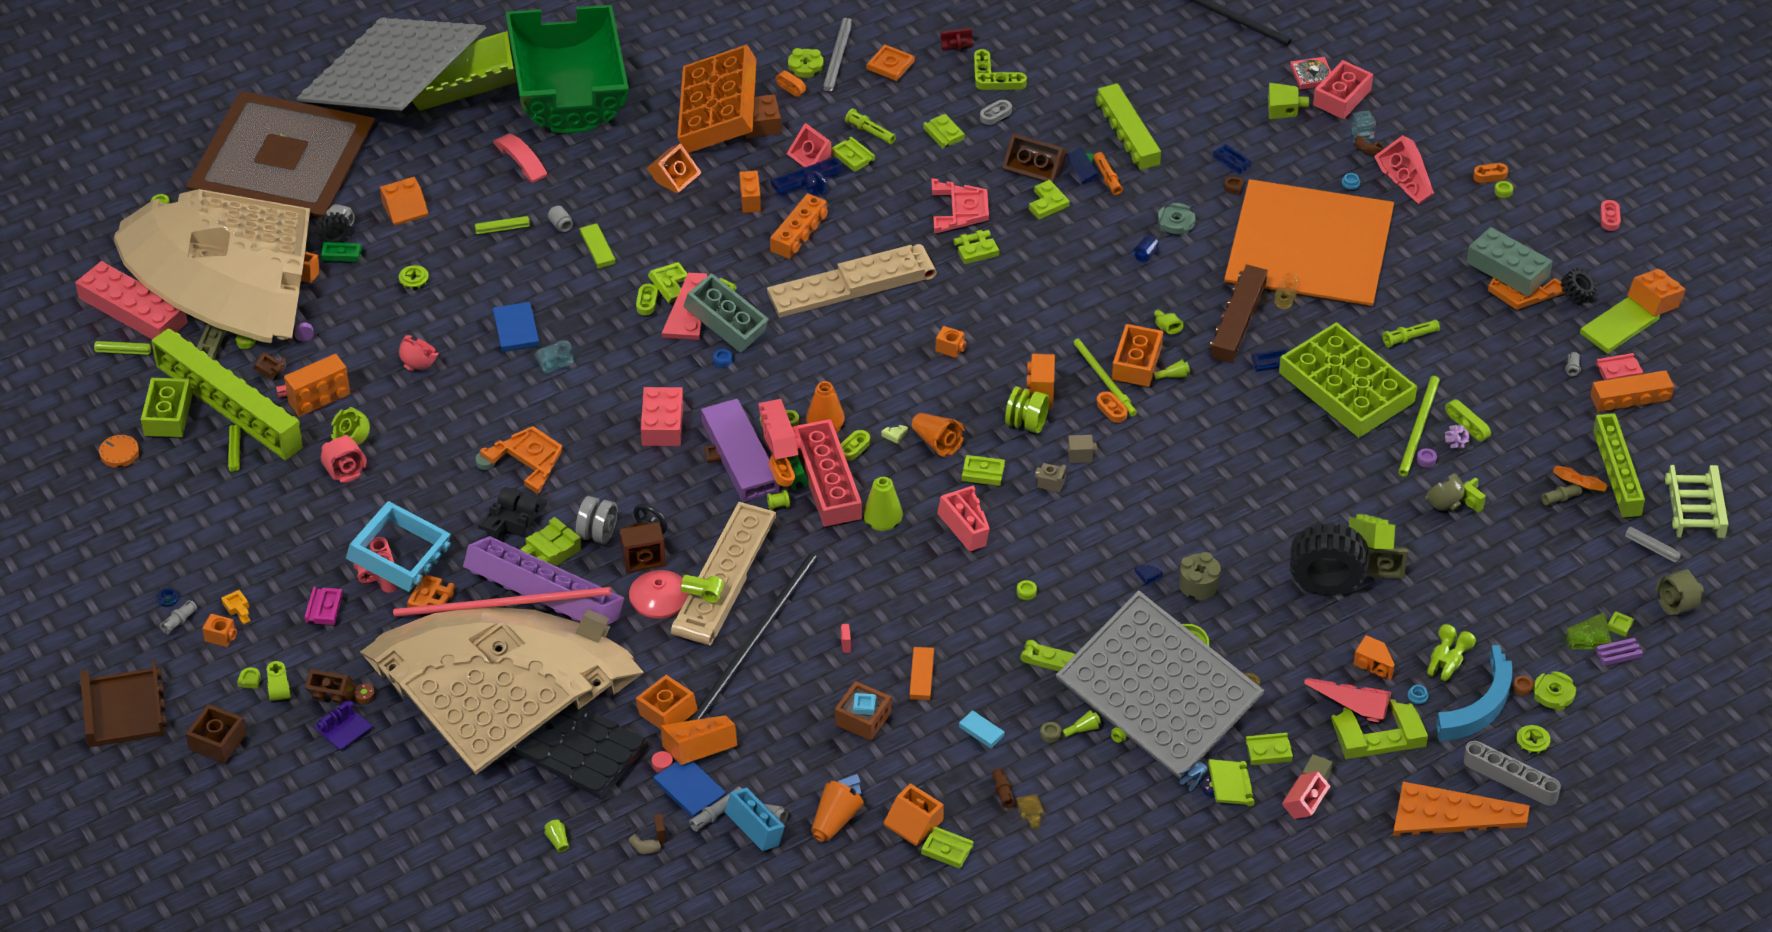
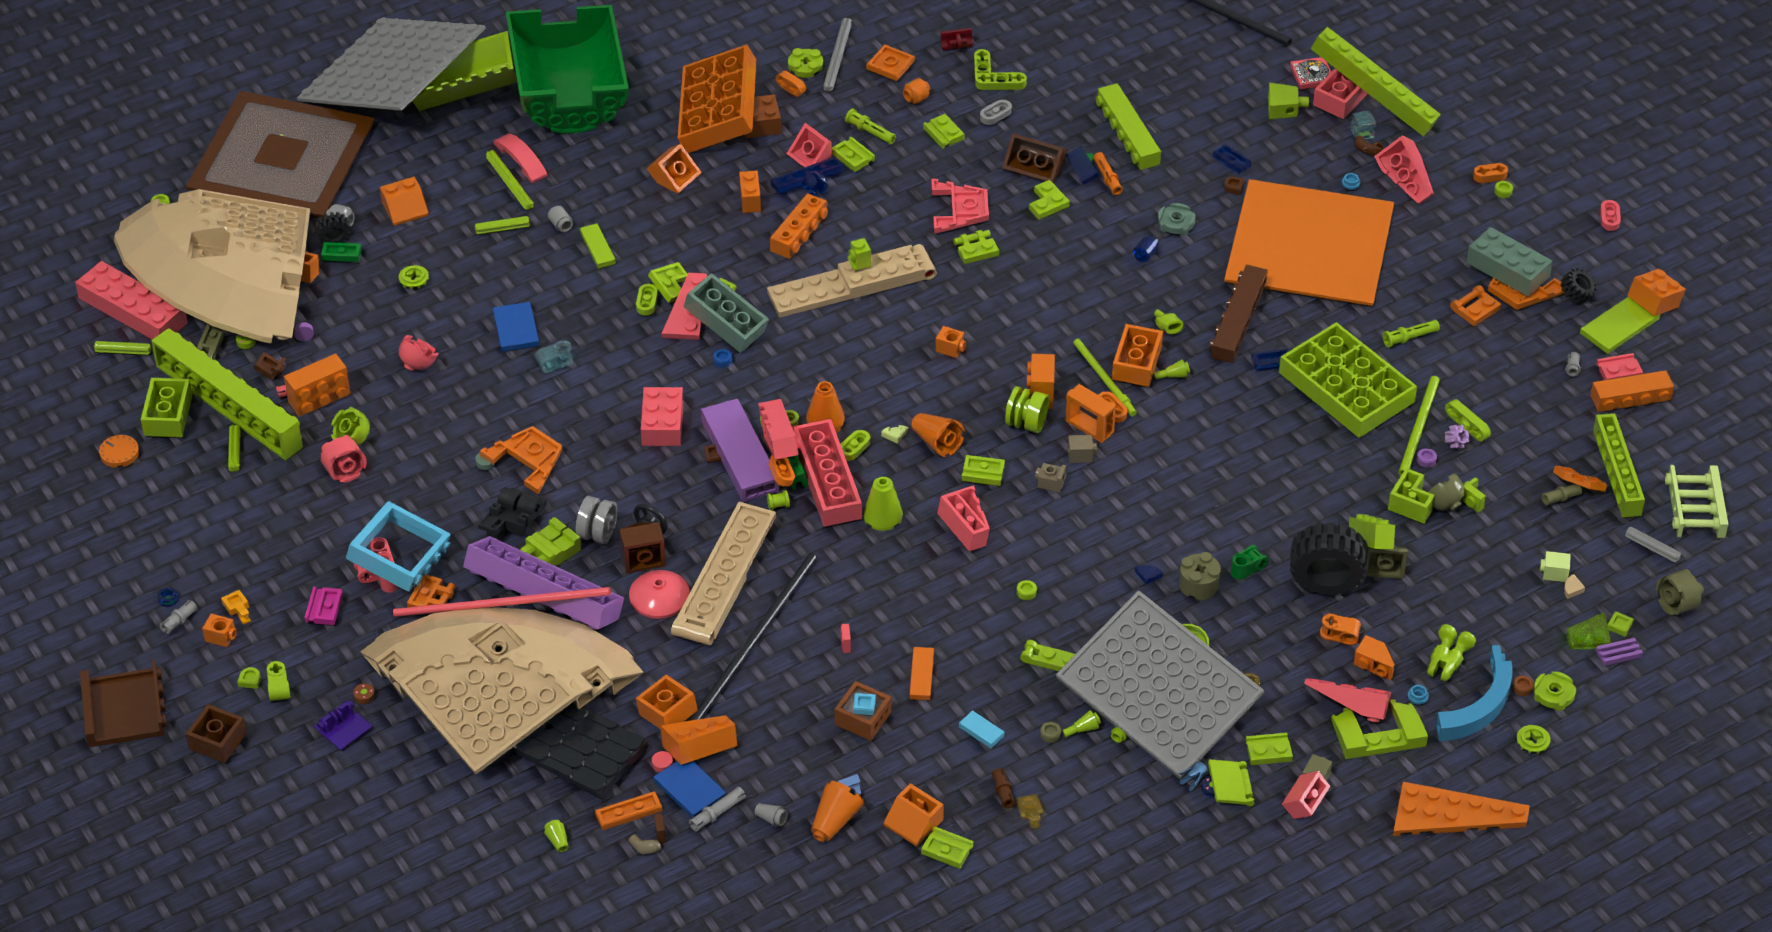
reddish brown brick [305,669,357,704] -> none
dark tan brick [576,609,610,643] -> none
lime piece [681,575,724,603] -> none
dark azure brick [725,788,785,851] -> none
clear yellow plate [1275,273,1300,309] -> none
light grey beam [1463,741,1561,806] -> none
none -> lime axle [486,150,534,210]
none -> orange tile [595,791,662,831]
none -> lime brick [847,238,871,271]
none -> orange head [903,78,930,104]
none -> orange window [1065,384,1116,443]
none -> green piece [1230,545,1269,580]
none -> lime brick [1311,27,1441,137]
none -> orange piece [1320,614,1361,645]
none -> lime brick [1388,468,1435,524]
none -> orange plate [1450,285,1501,326]
none -> yellowish green brick [1540,551,1571,582]
none -> tan tile [1564,574,1585,599]

